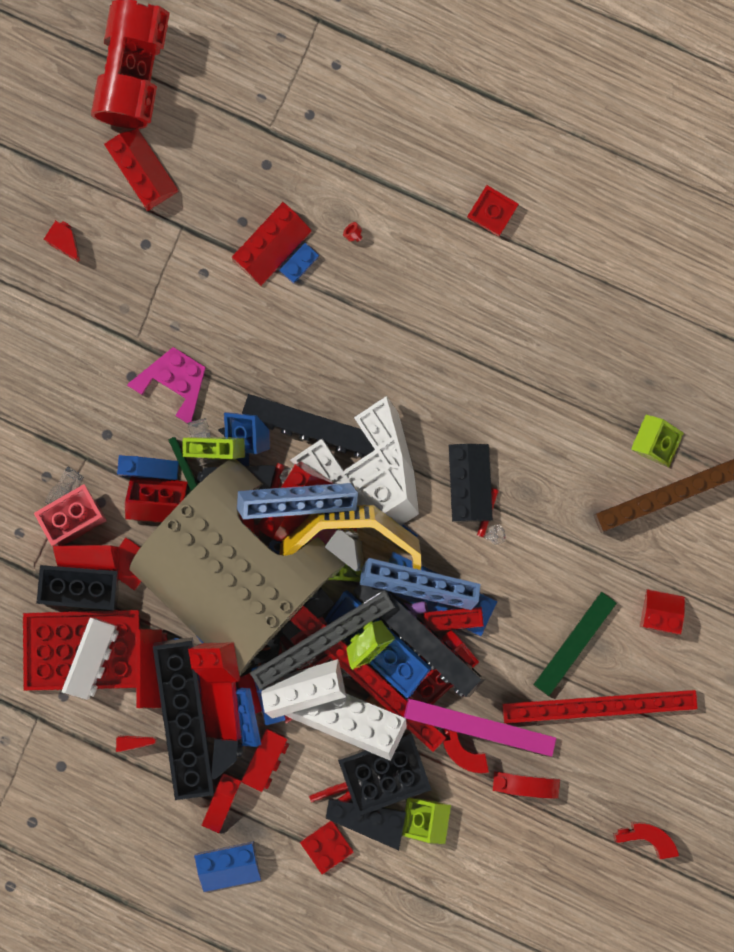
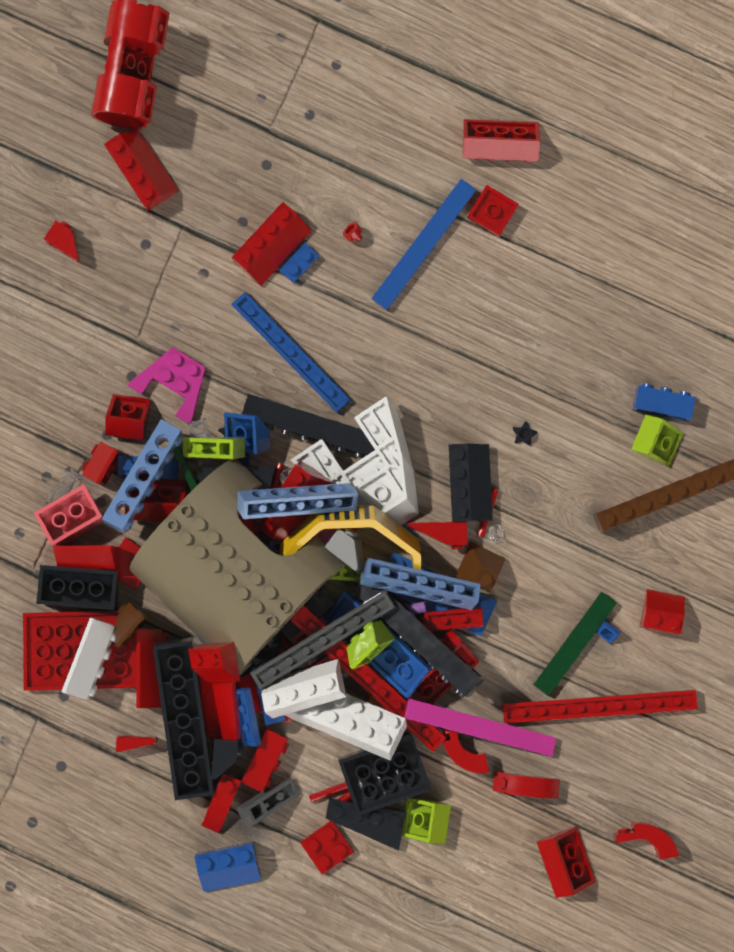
none -> red slope [82,441,123,488]
none -> medium blue brick [102,419,183,534]
none -> red slope [105,394,151,440]
none -> reddish brown slope [115,602,149,647]
none -> blue tile [231,292,351,413]
none -> dark grey slope [236,778,300,825]
none -> blue tile [371,179,477,311]
none -> red slope [409,522,467,550]
none -> reddish brown slope [455,542,506,593]
none -> slope [462,119,540,162]
none -> black plate [513,421,537,446]
none -> red slope [536,826,596,898]
none -> blue slope [596,619,621,644]
none -> blue brick [632,384,696,422]

